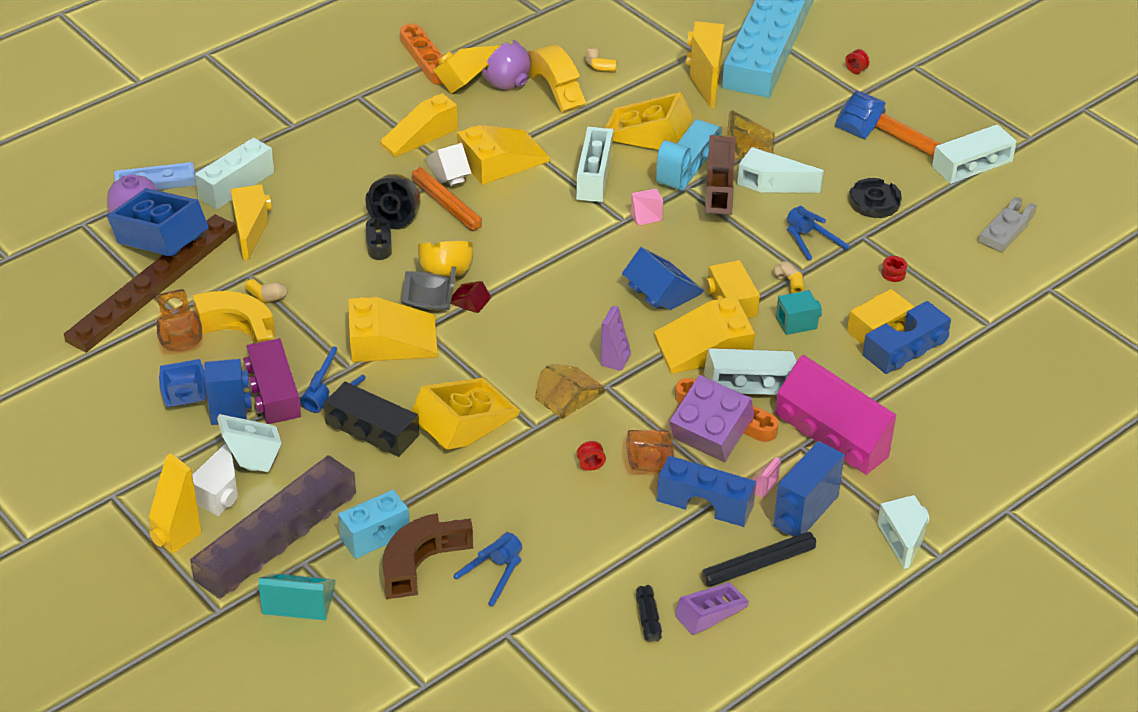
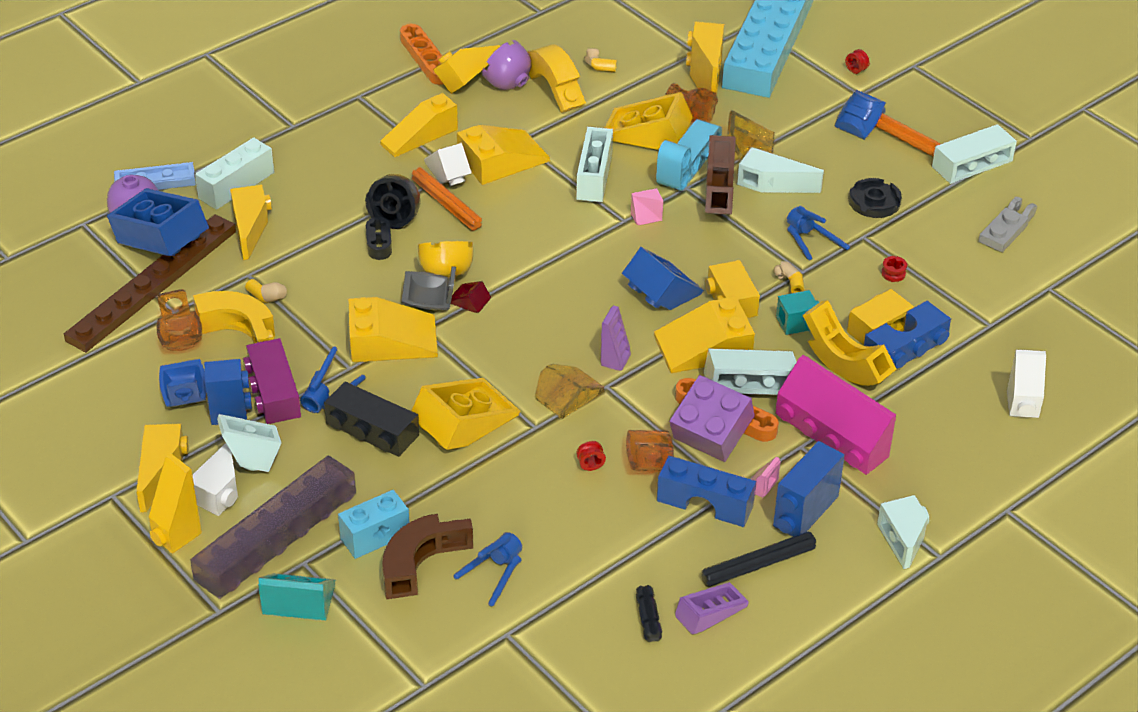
none -> yellow slope [136,424,189,512]
none -> clear orange connector [665,83,718,122]
none -> yellow arch [803,300,897,385]
none -> white slope [1007,350,1046,418]

